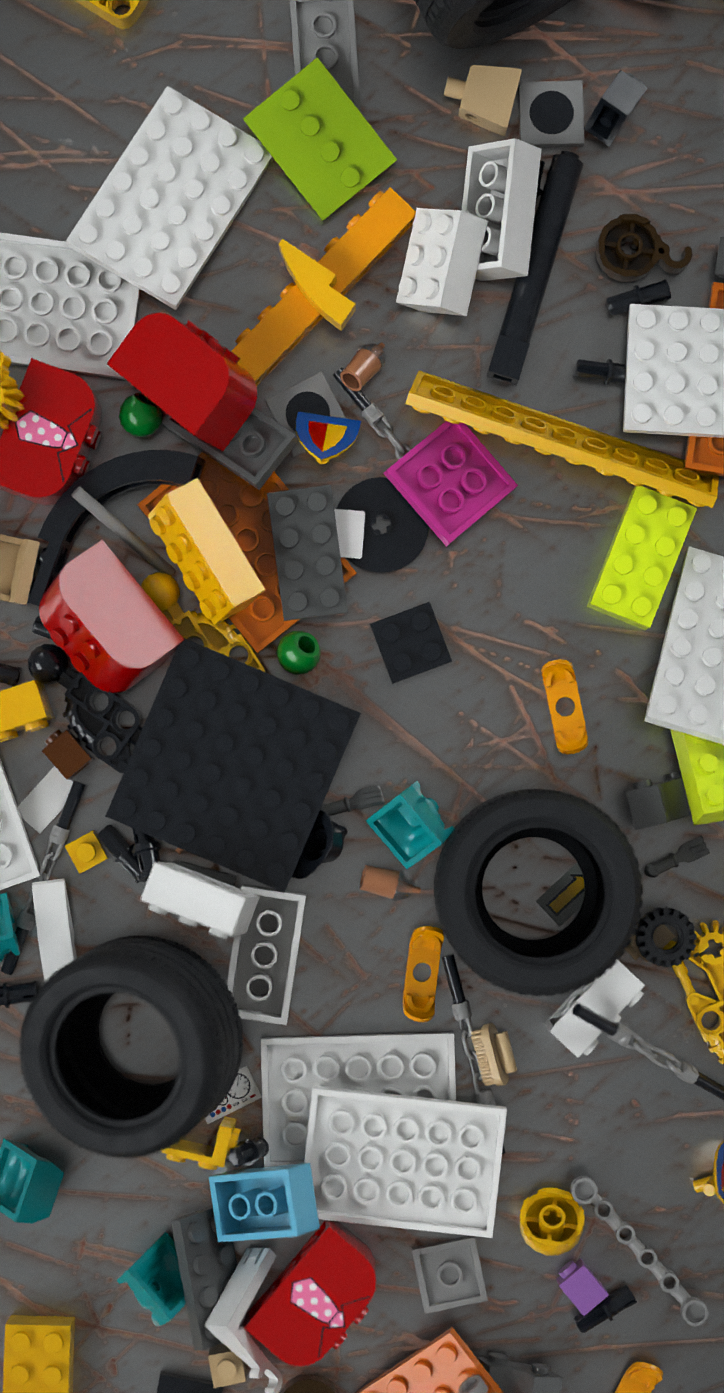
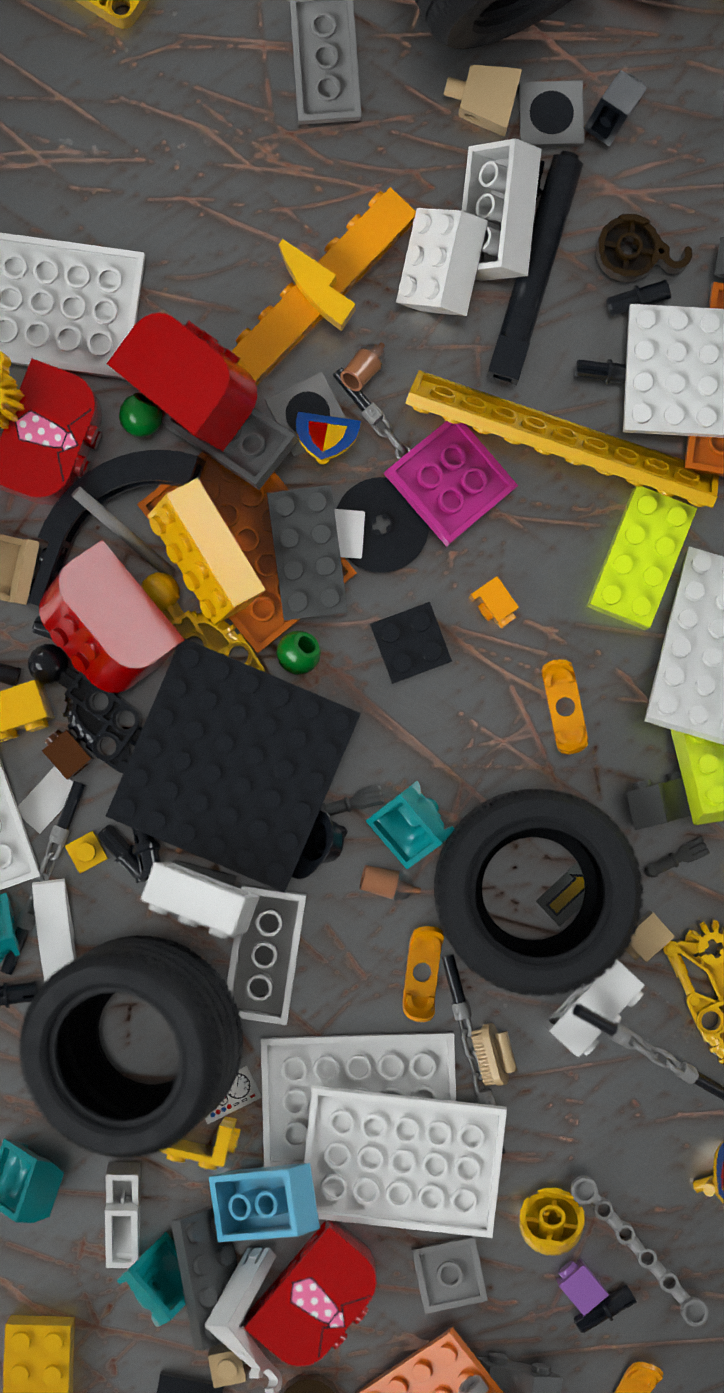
white plate [66,86,273,310] -> none
black axle [226,1137,269,1167] -> none
lime plate [243,57,397,221] -> none
black tyre [635,907,697,967] -> none
none -> white slope [105,1162,141,1268]
none -> light orange brick [469,576,519,628]

